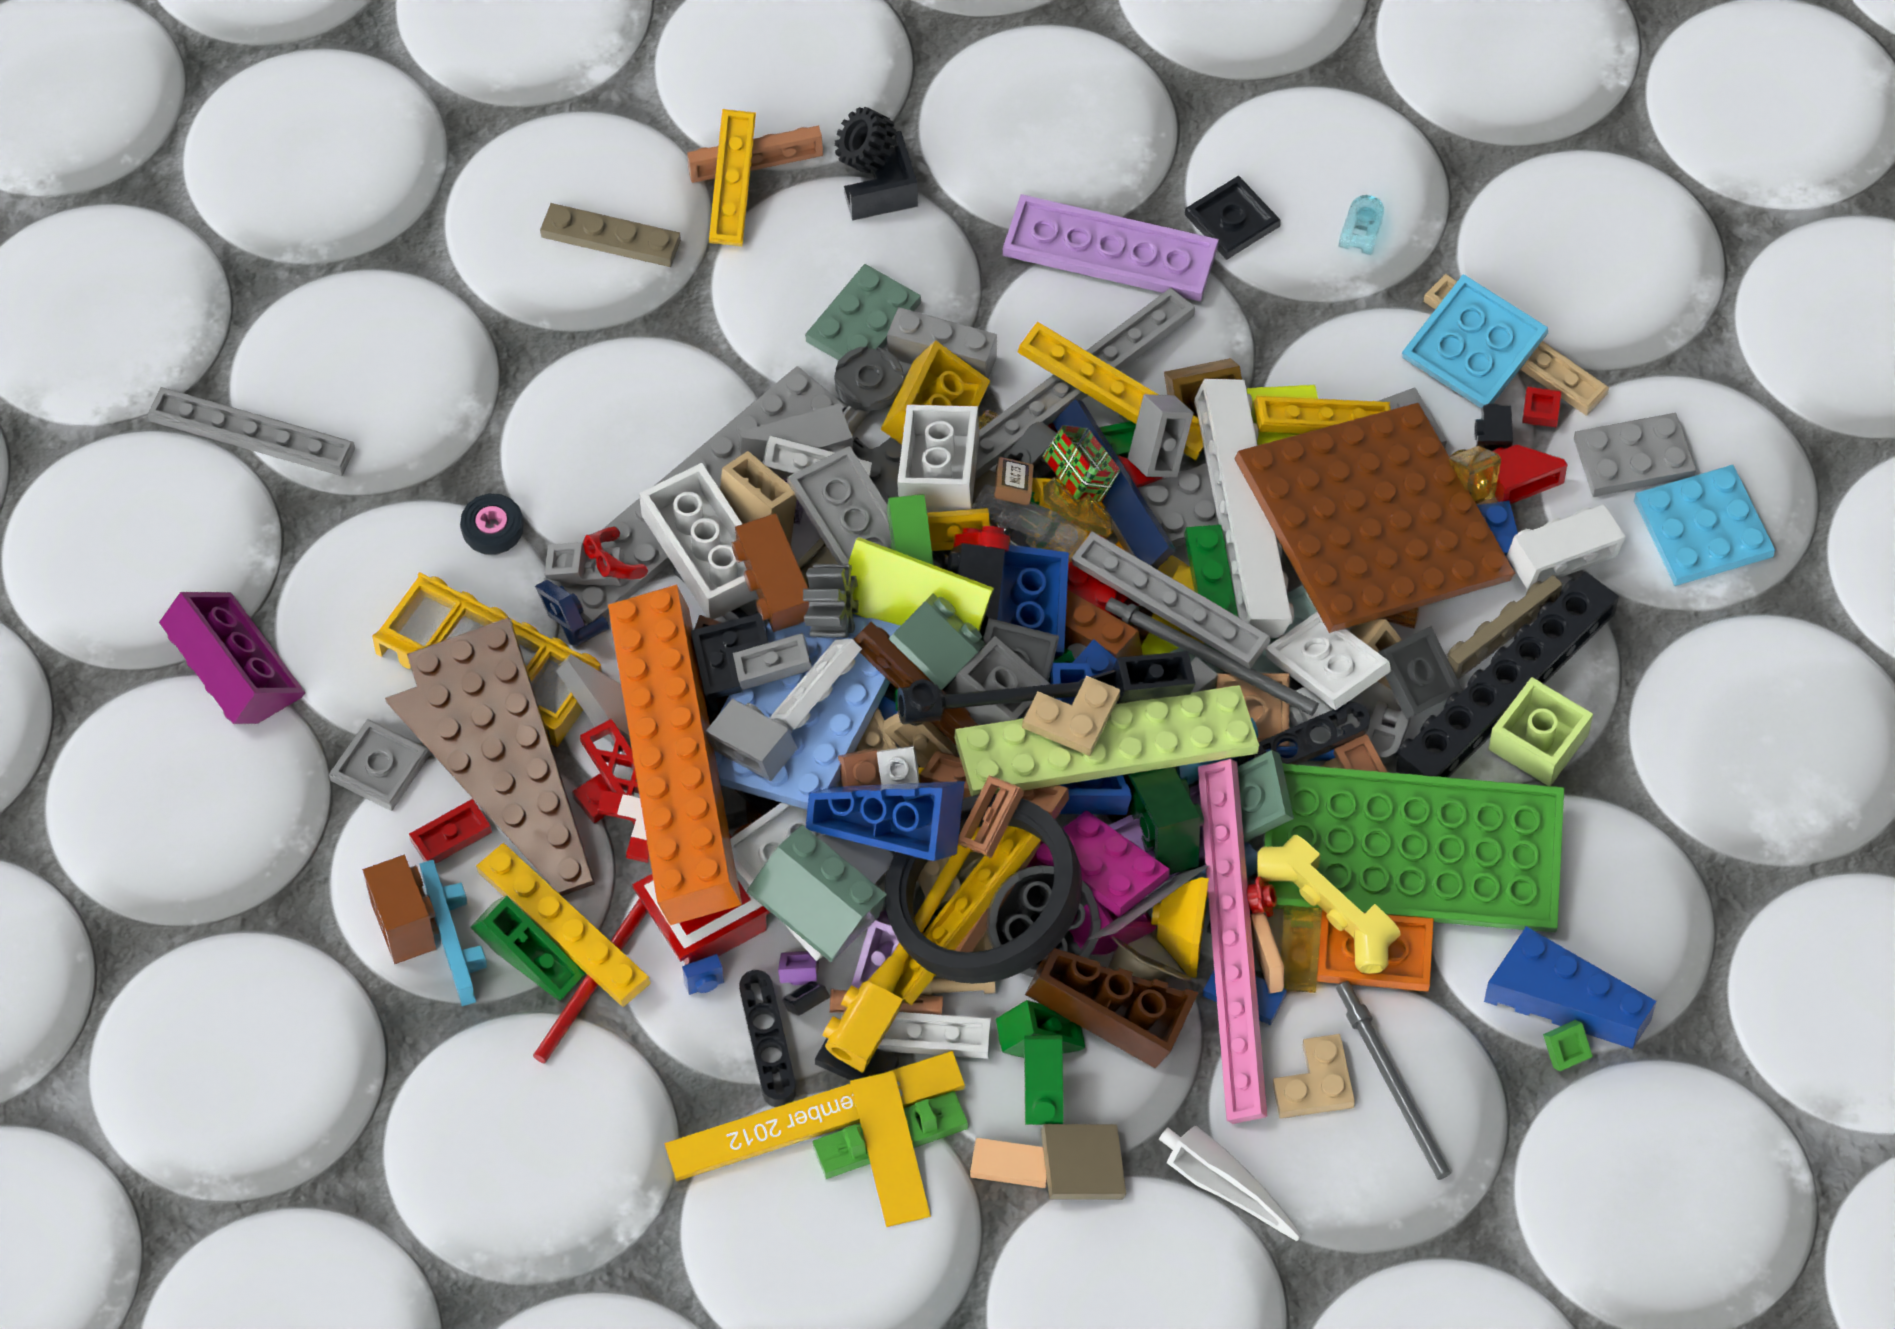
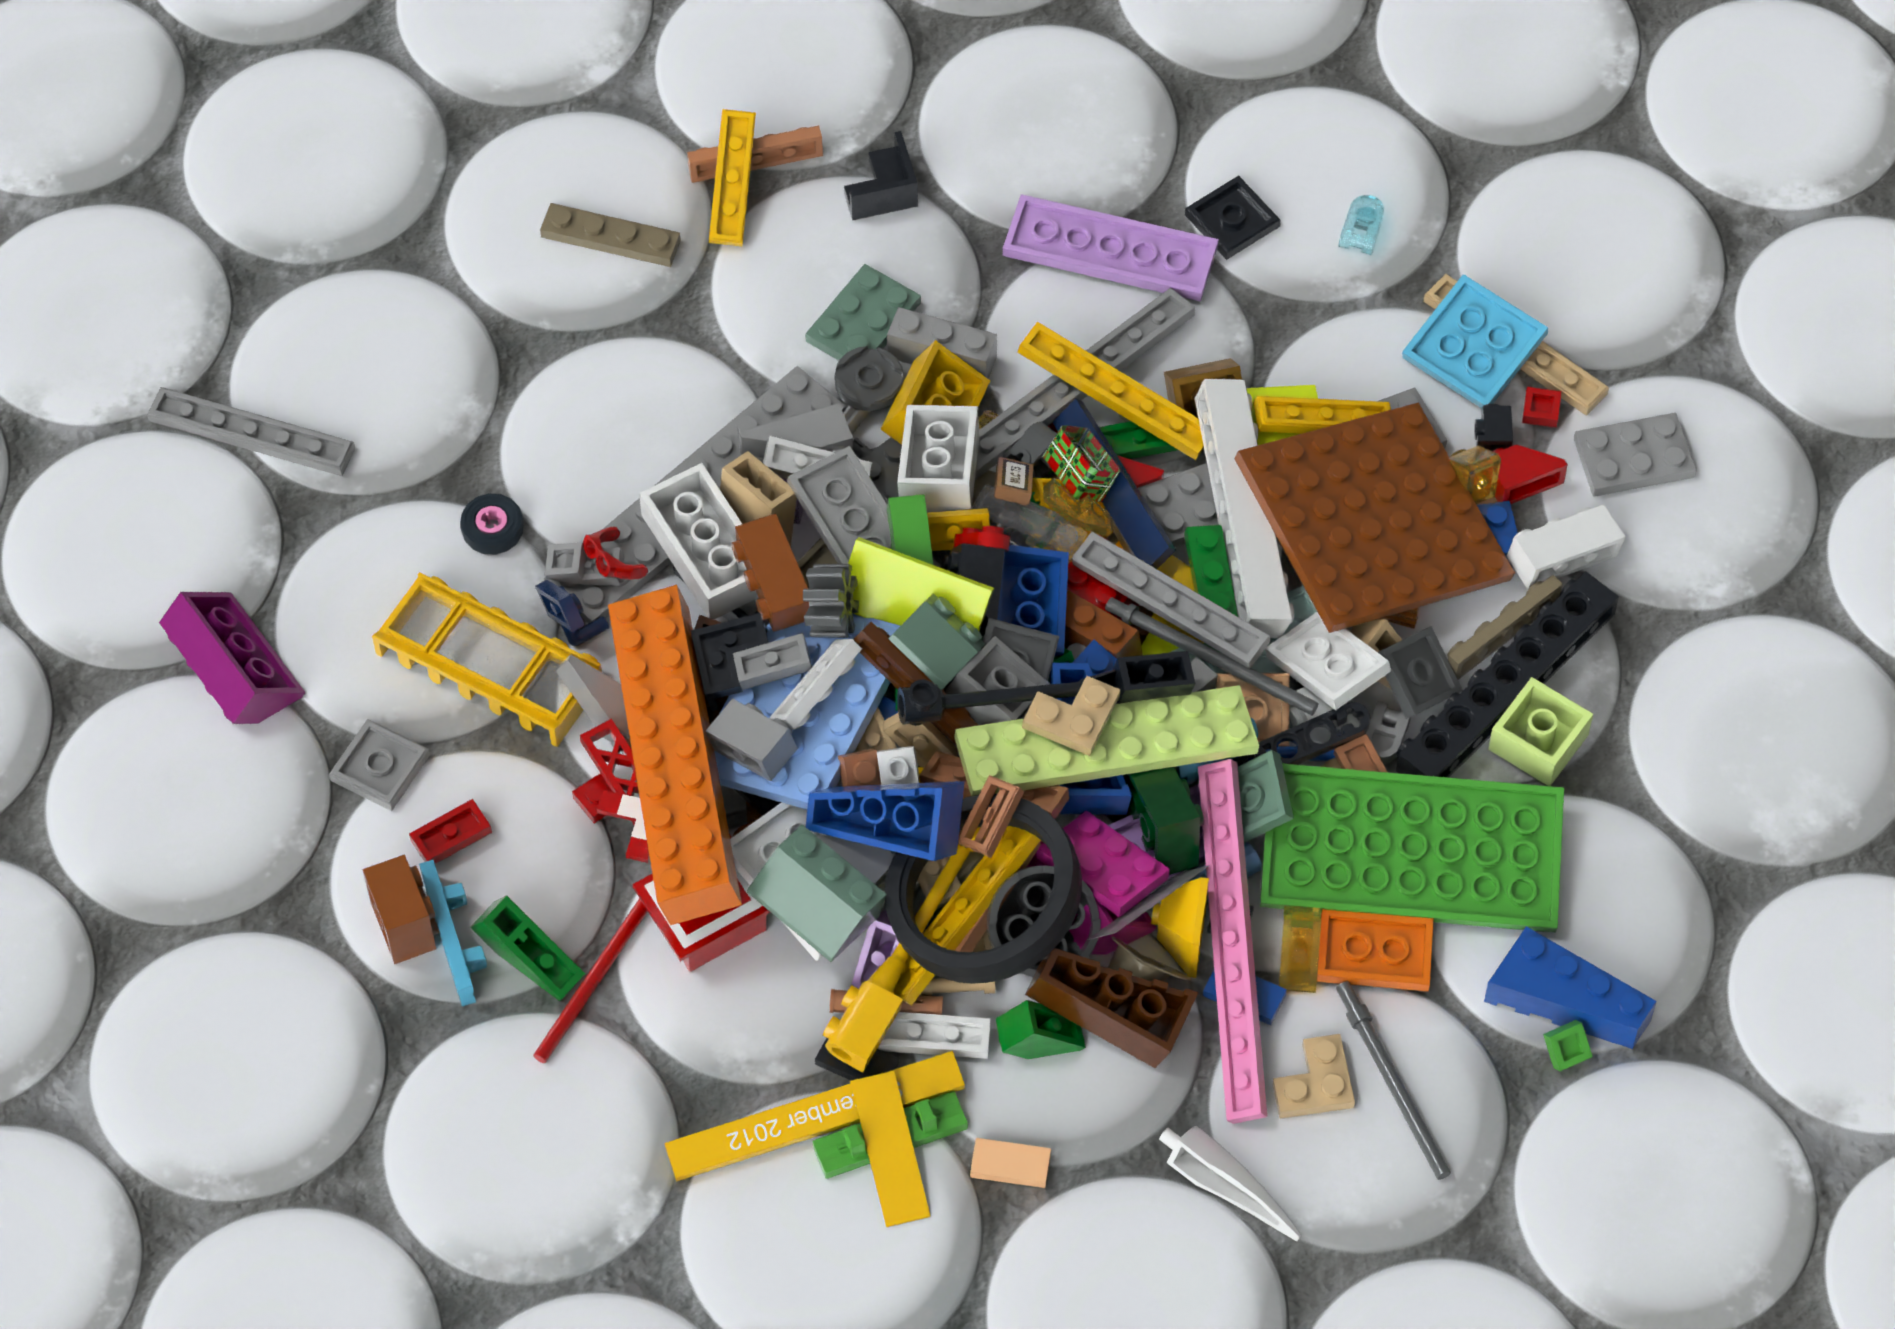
wing [385,617,595,896] -> none
yellow plate [476,843,651,1007] -> none
blue plate [682,954,724,995] -> none
black beam [739,970,796,1107] -> none
medium lavender plate [778,951,819,985] -> none
black tile [782,981,830,1016] -> none
black tyre [835,107,897,173] -> none
green slope [1024,1035,1063,1125] -> none
dark tan tile [1041,1124,1126,1200] -> none
light grey brick [1128,394,1193,477] -> none
red plate [1247,877,1277,917] -> none
light nougat tile [1251,913,1284,994] -> none
light yellow plate [1257,835,1401,974] -> none
medium azure plate [1634,465,1775,586] -> none

